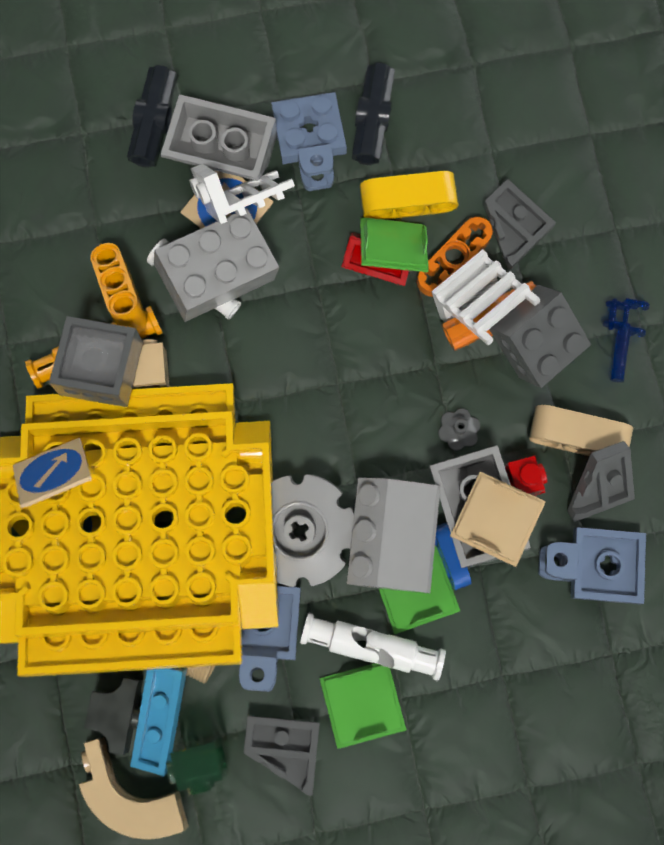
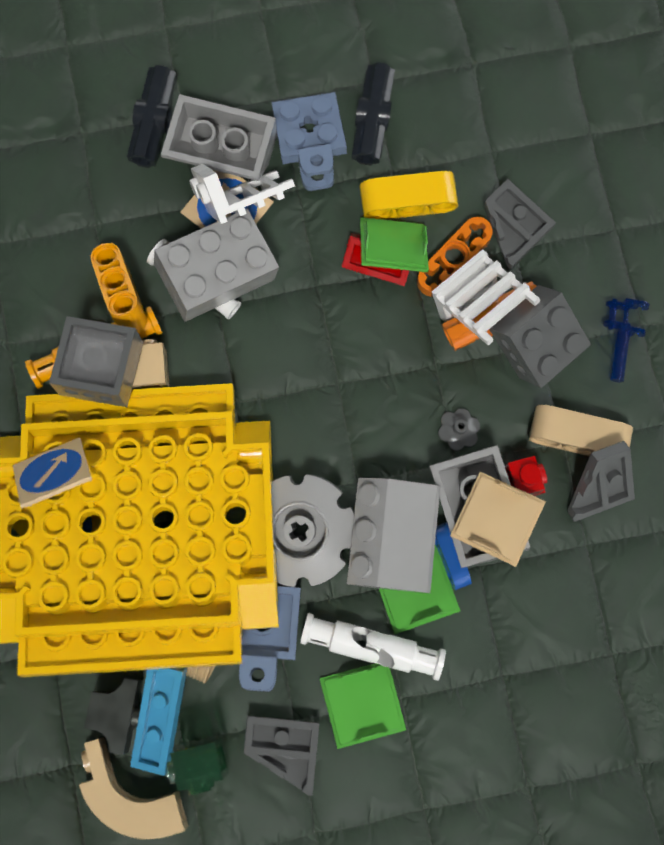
sand blue plate [538,527,646,604] -> none

